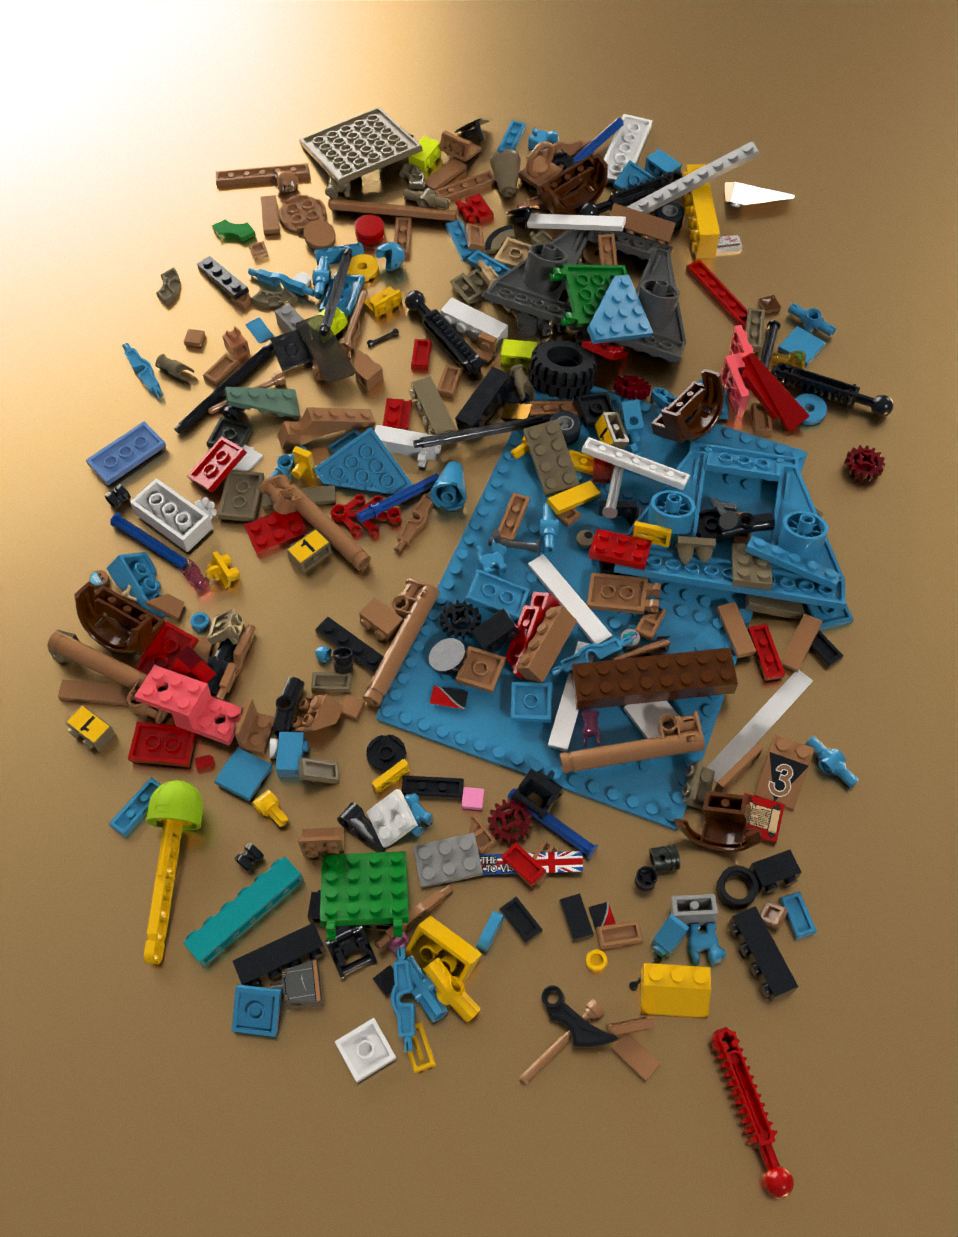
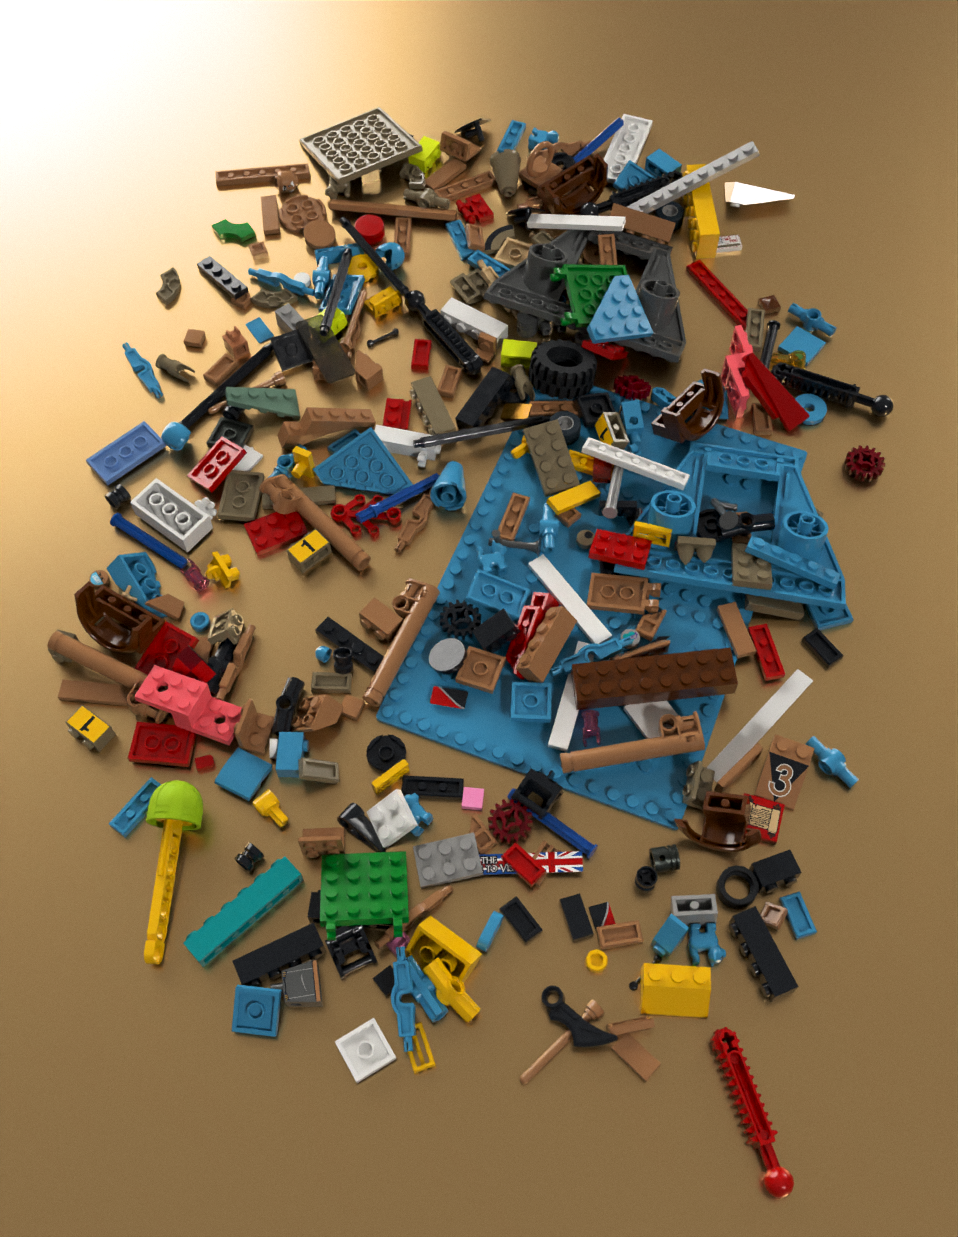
medium nougat tile [781,613,823,673] -> none
none -> dark azure helmet [161,422,191,451]
none -> black piece [339,217,411,299]

